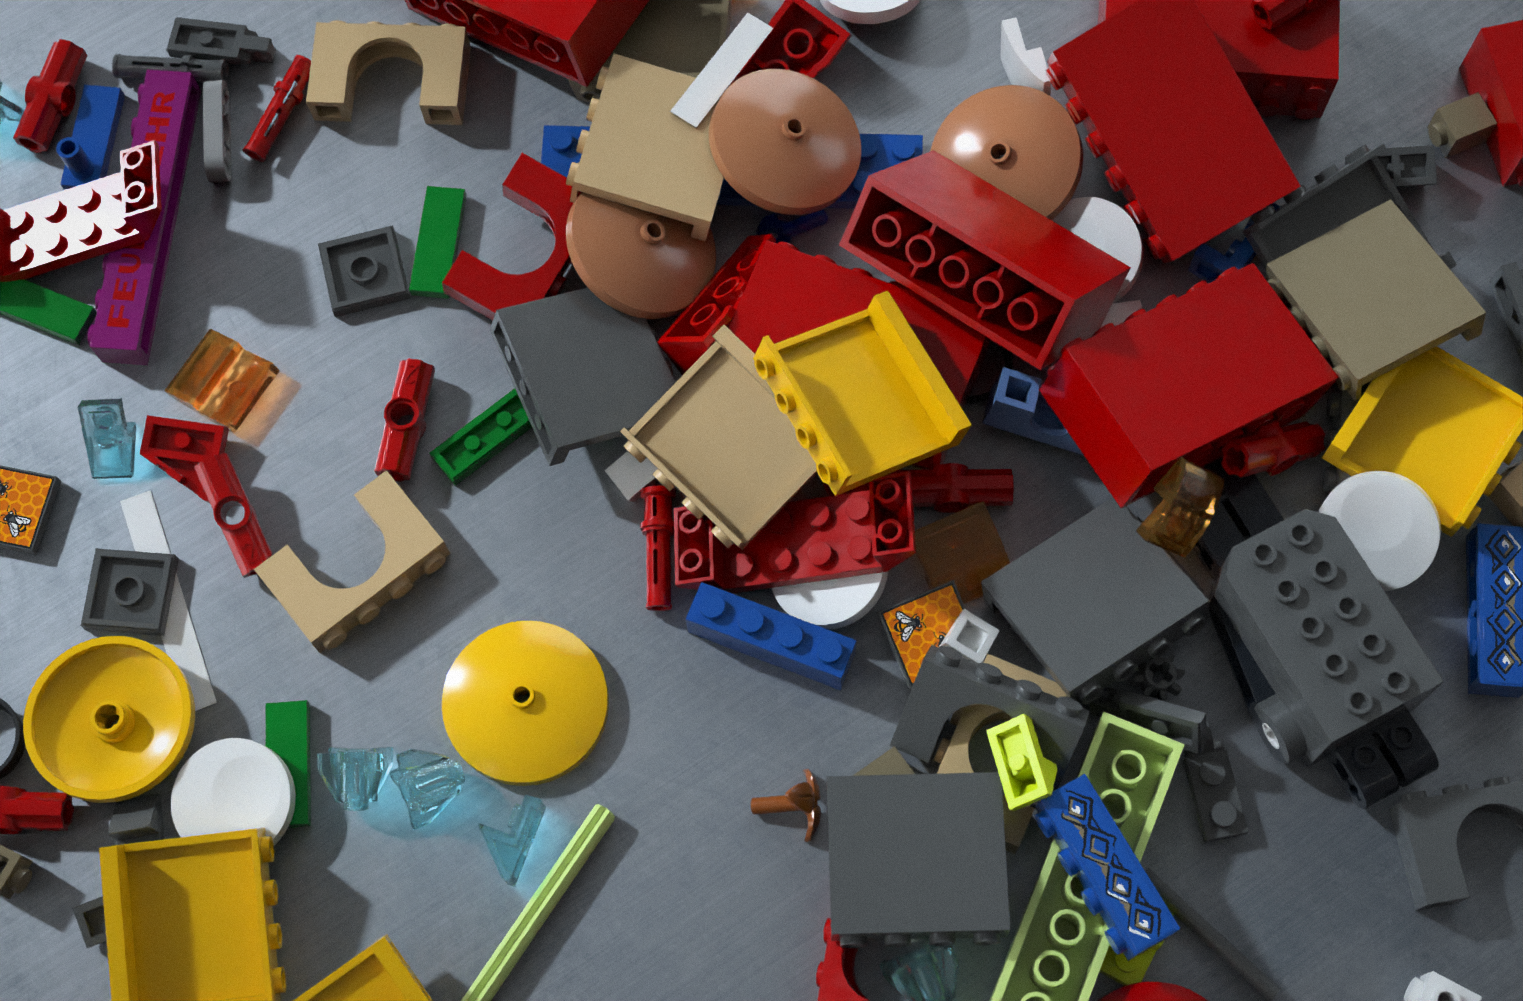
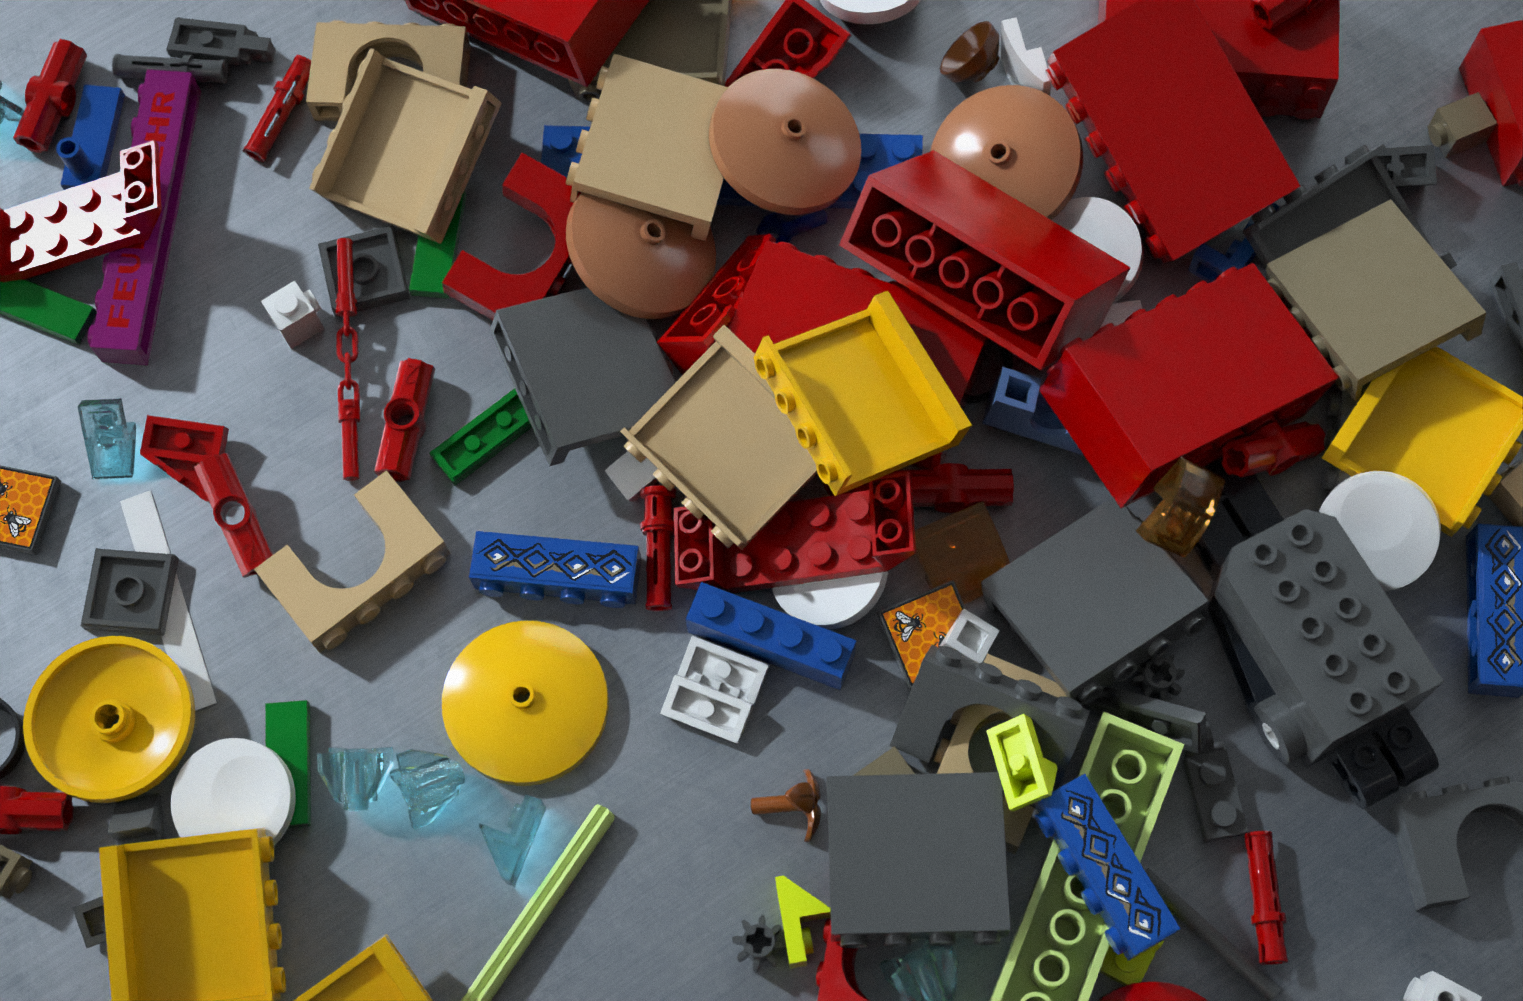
clear orange slope [164,329,280,434] -> none
light grey beam [203,80,232,183] -> none
white sticker [670,13,773,128] -> none
none -> white brick [261,280,324,349]
none -> tan panel [309,48,502,244]
none -> red piece [335,238,360,481]
none -> blue brick [469,531,641,608]
none -> white slope [660,636,770,744]
none -> dark grey gear [732,915,786,972]
none -> neon yellow slope [775,875,831,969]
none -> reddish brown piece [940,21,1000,83]
none -> red pin [1244,831,1288,965]

